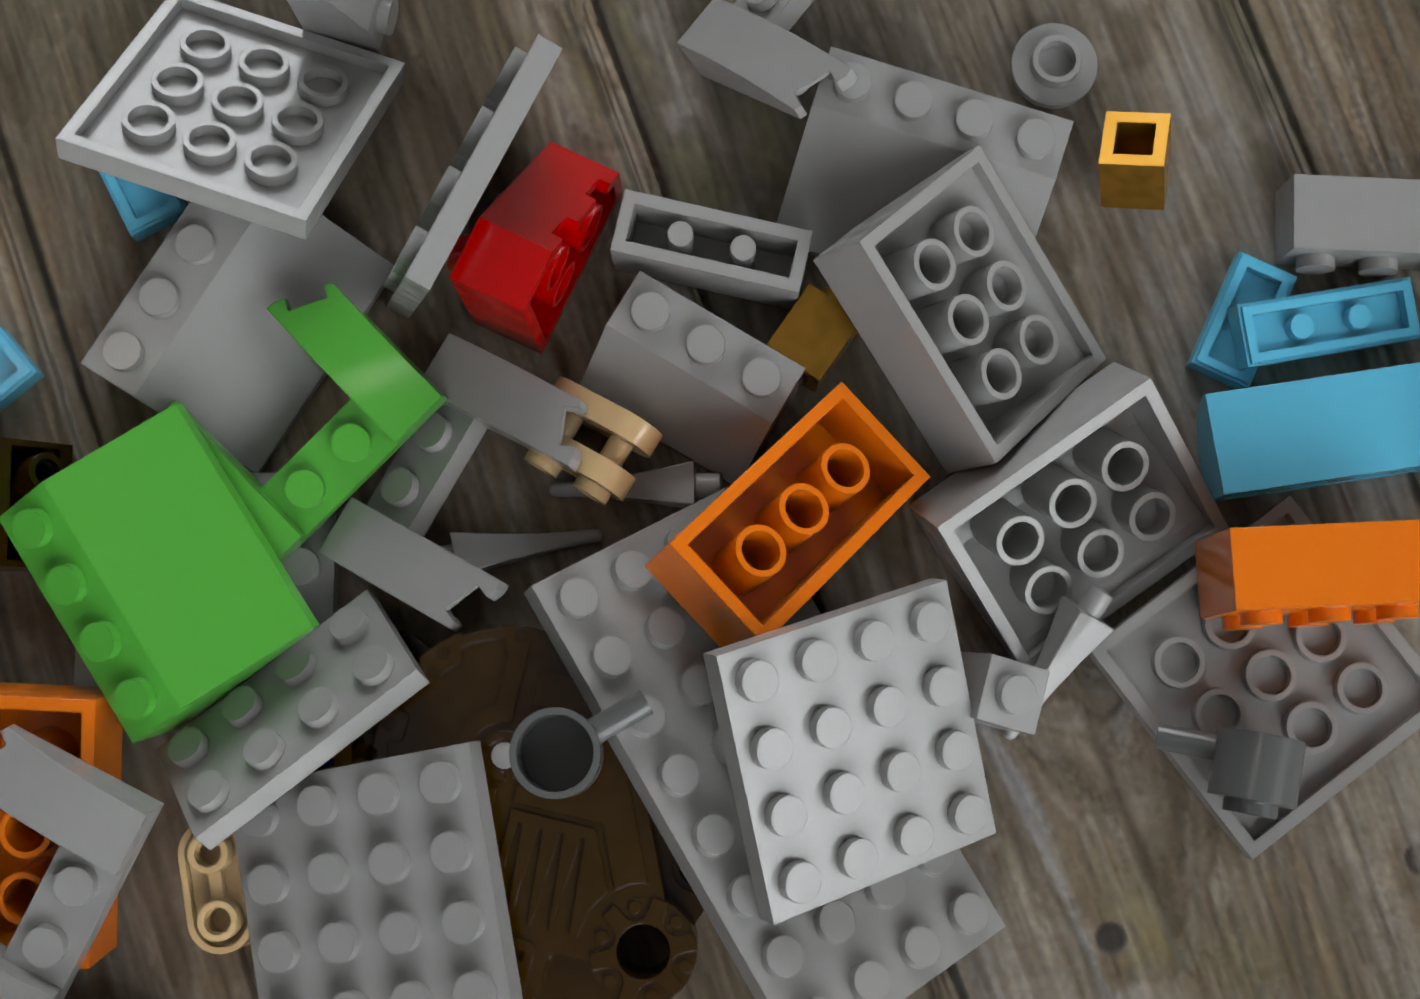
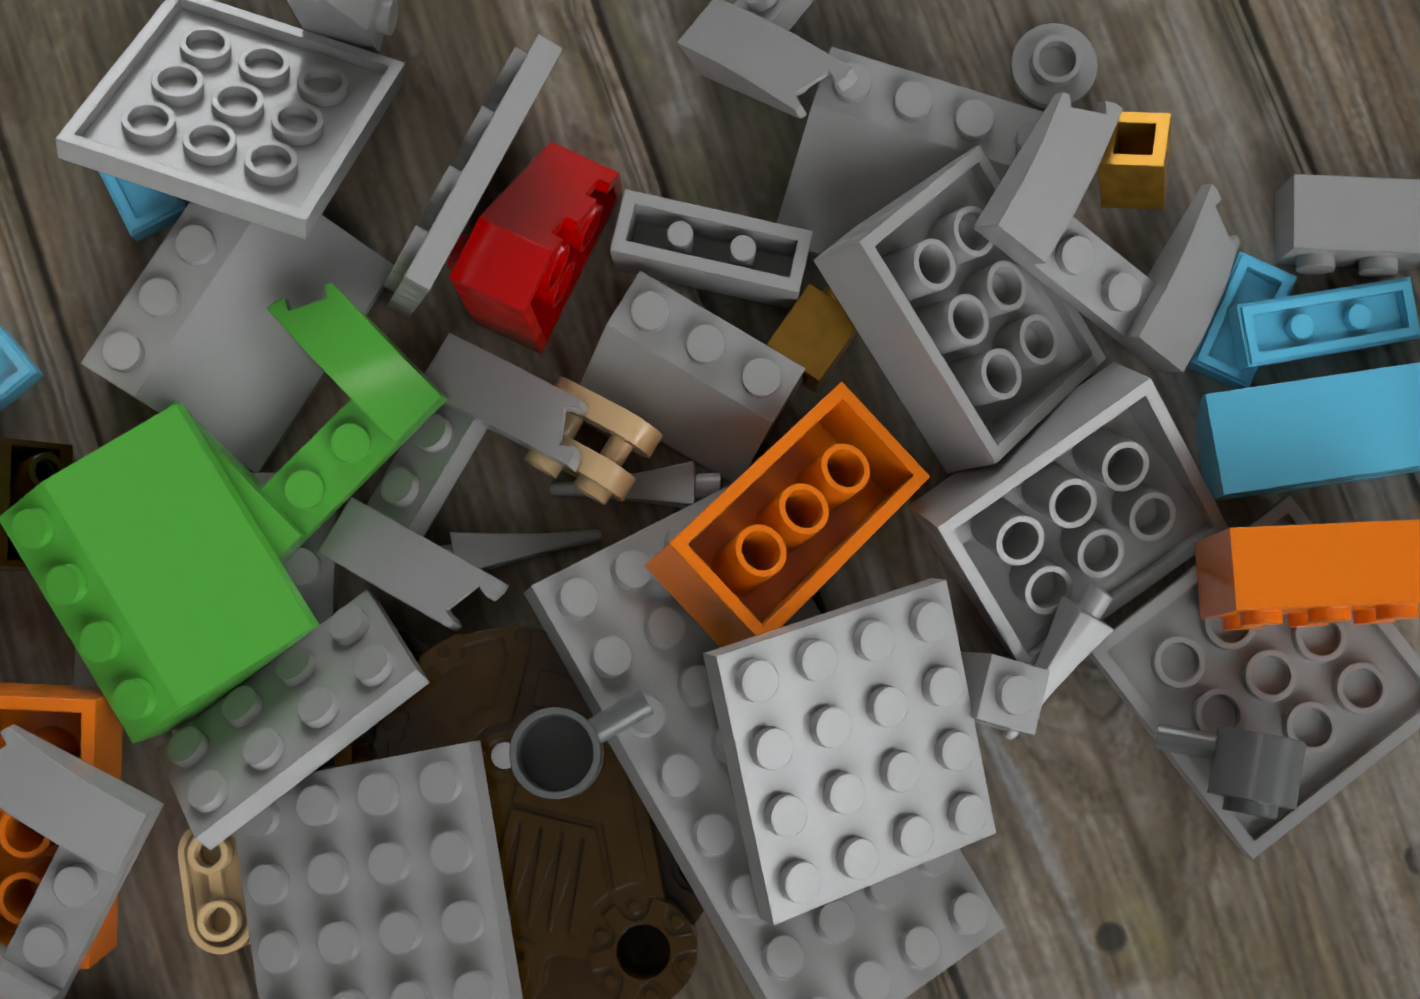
none -> light grey wedge [973,93,1240,372]

